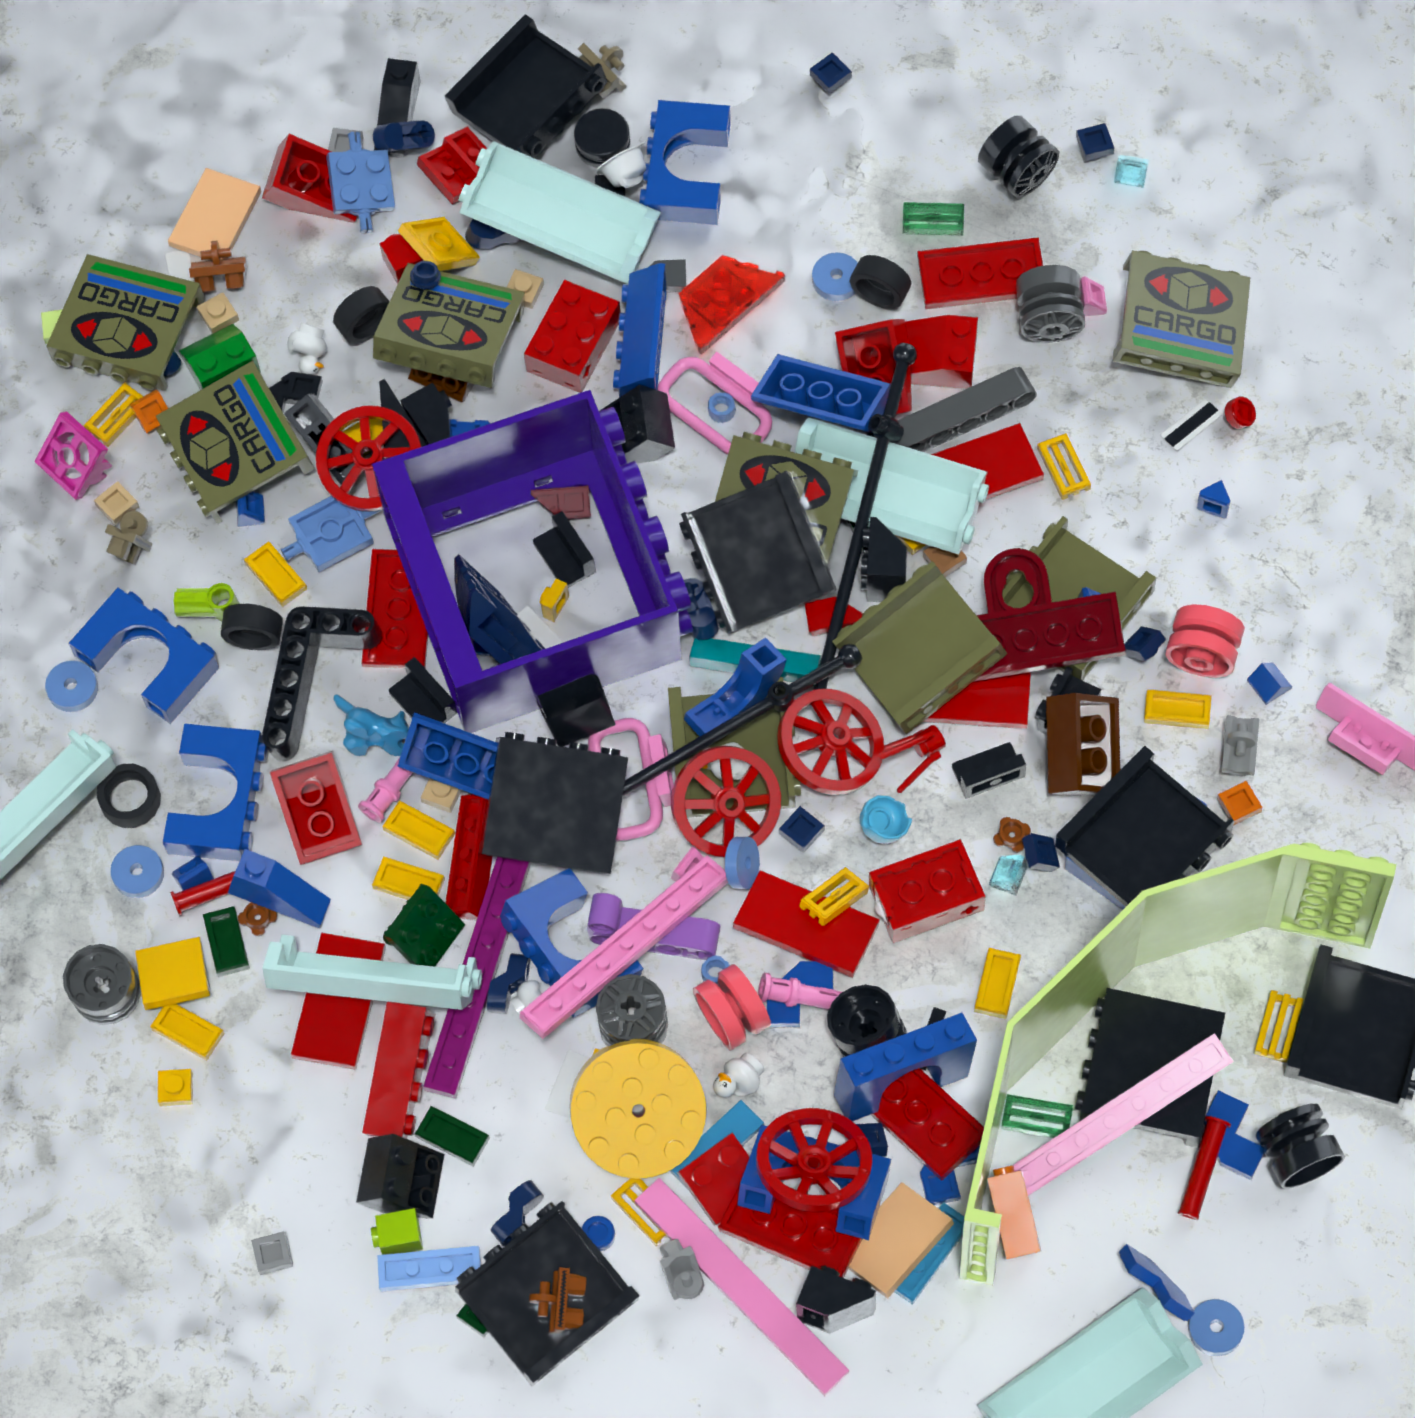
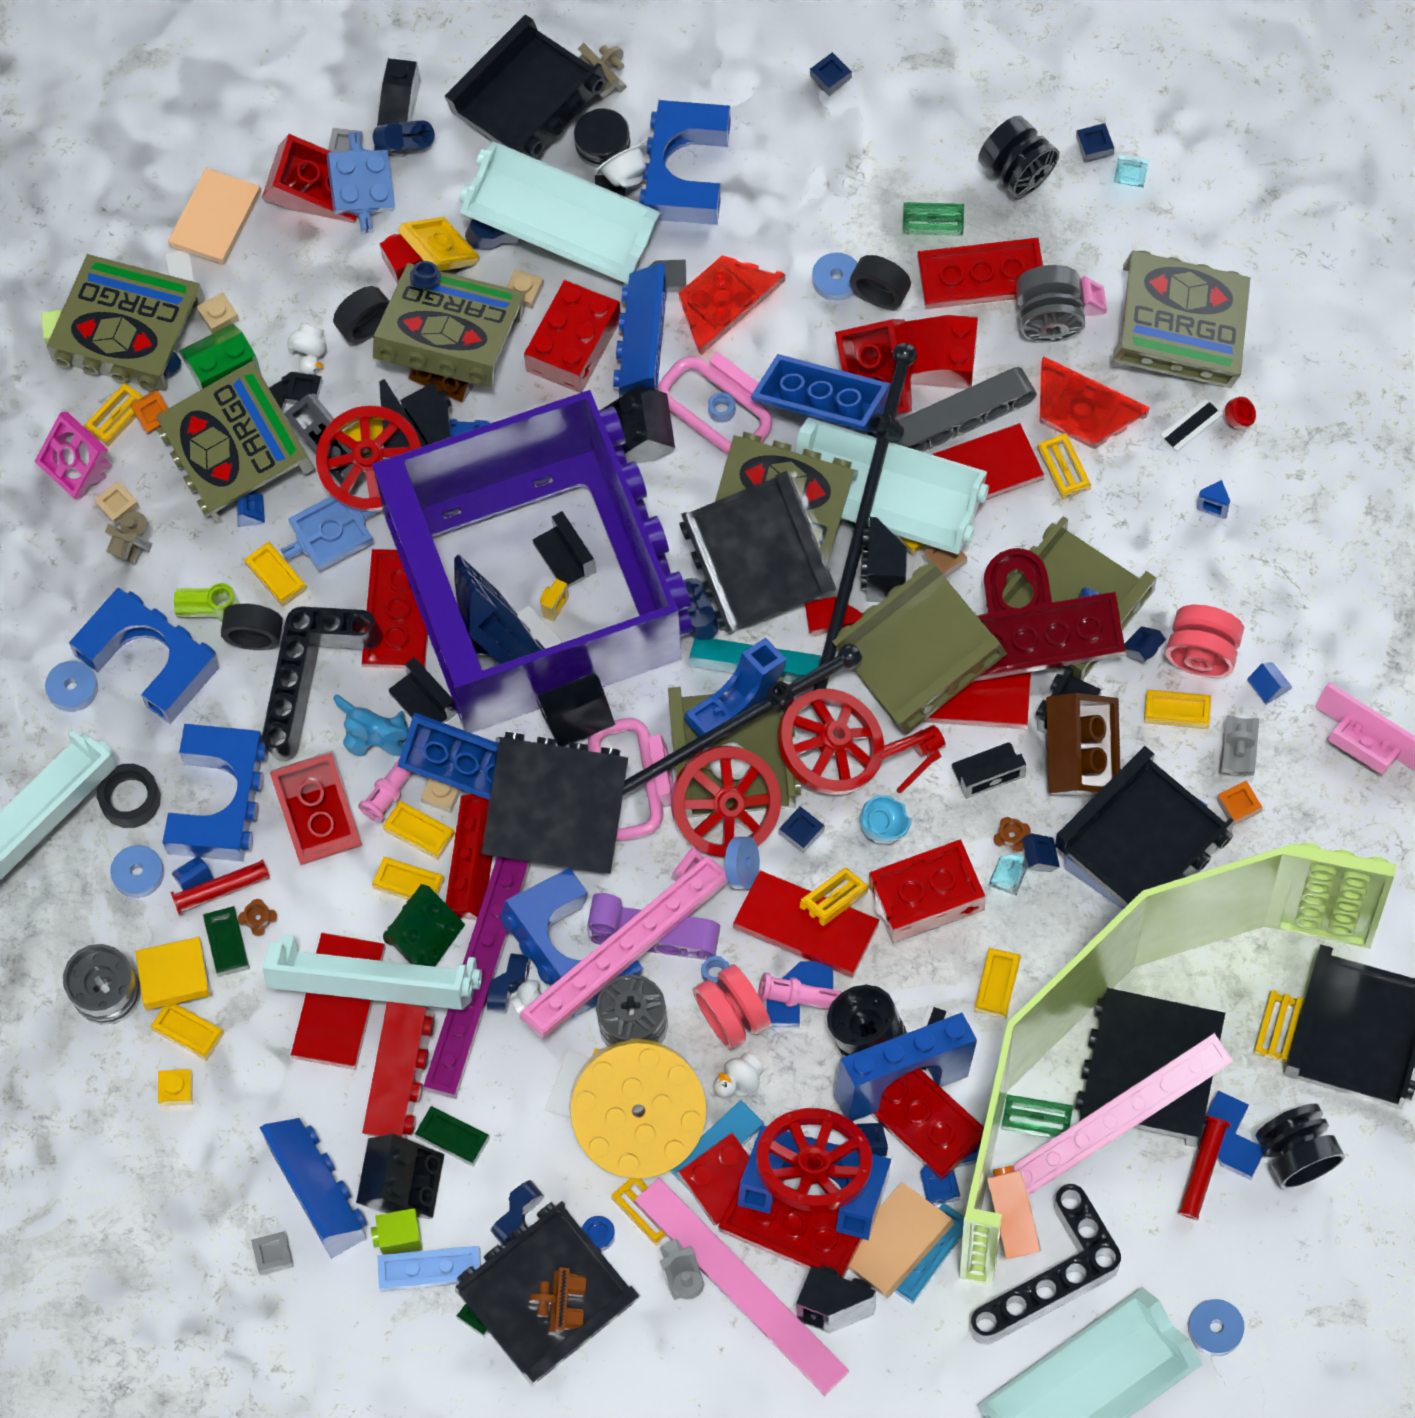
dark orange hips [189,240,247,292] -> none
blue slope [228,849,331,928] -> none
red slope [417,126,487,205] -> none
dark red tile [530,485,591,519] -> none
blue tile [1119,1244,1195,1321] -> none
none -> blue slope [259,1118,368,1259]
none -> black beam [970,1184,1121,1345]
none -> clear red wing [1039,357,1150,449]

